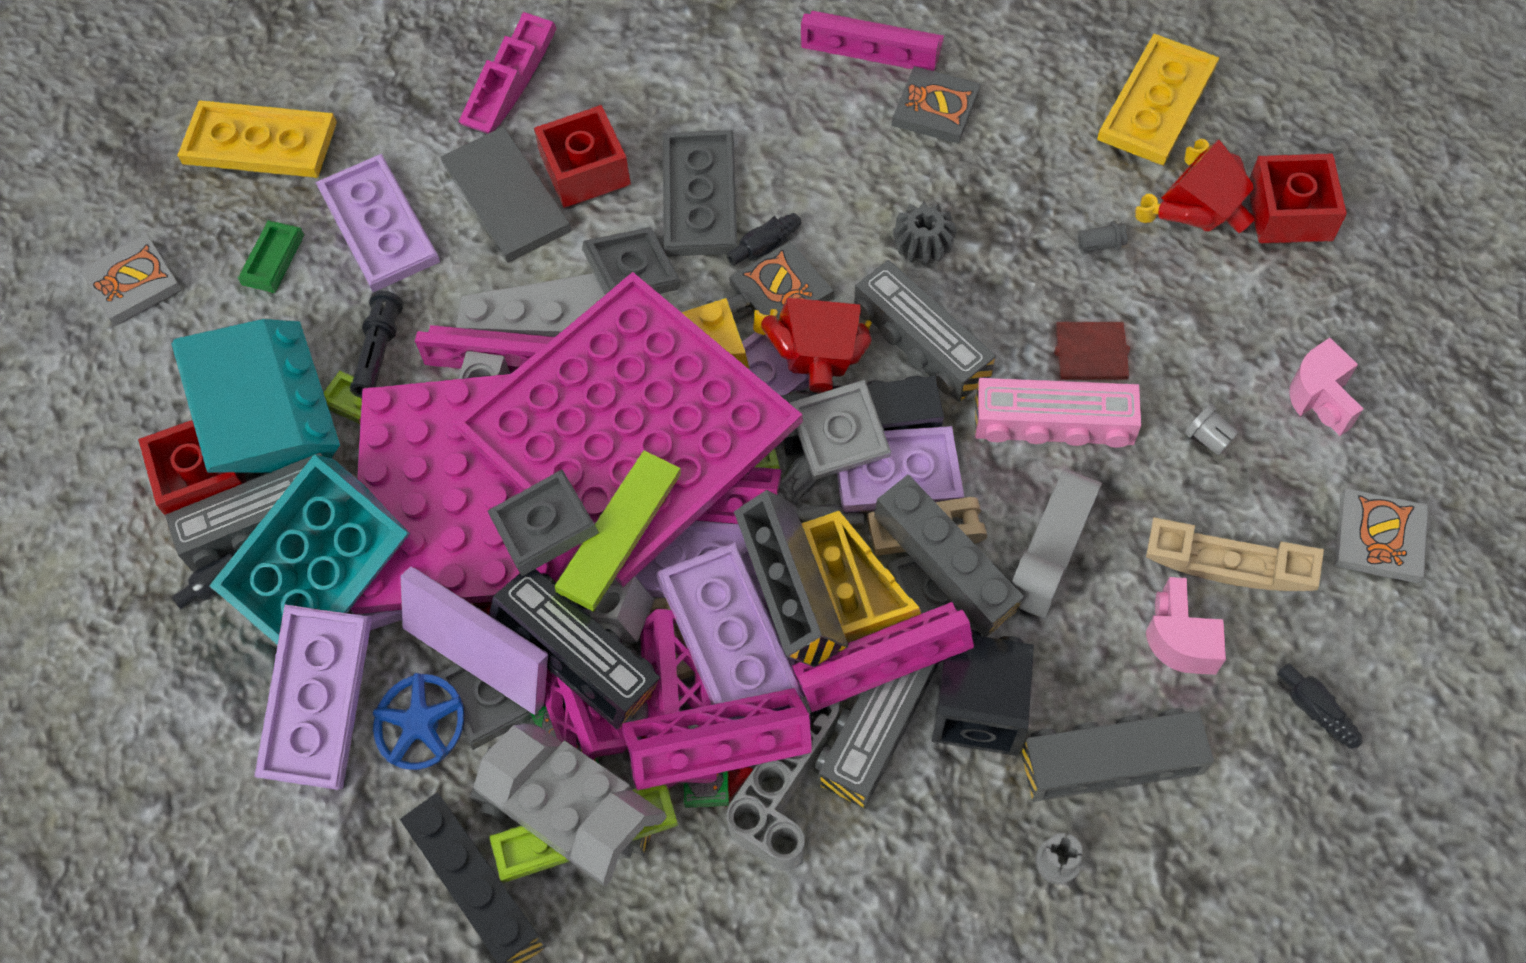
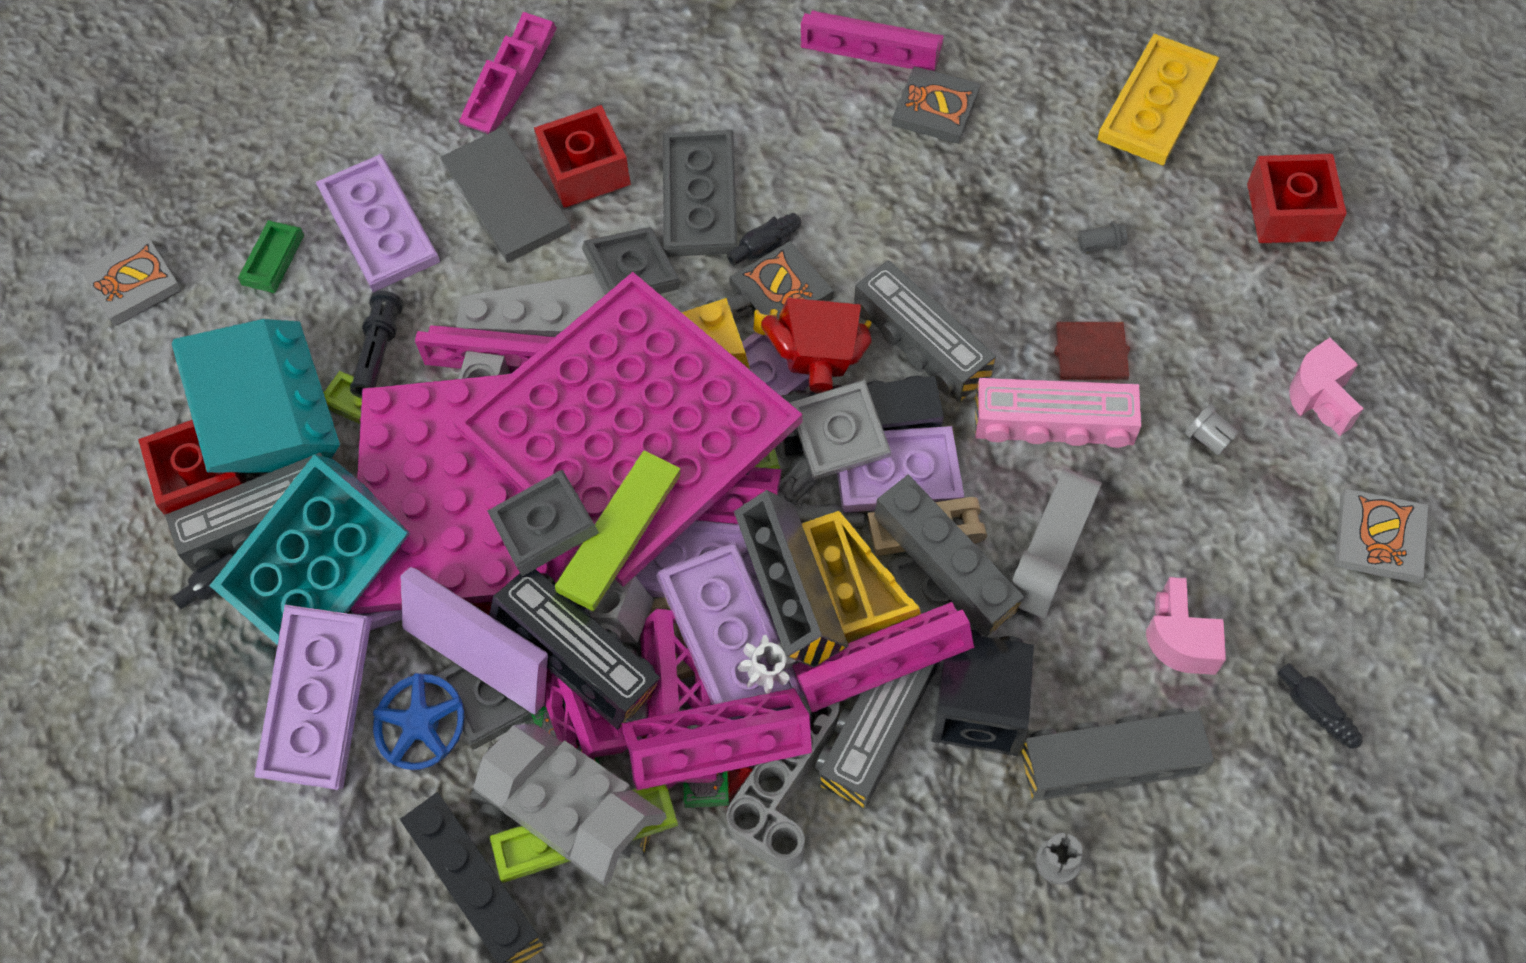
yellow plate [177,100,337,178] -> none
dark grey gear [893,201,957,265] -> none
red torso [1135,138,1255,234] -> none
tan slope [1146,517,1324,591] -> none
none -> white gear [738,635,795,694]

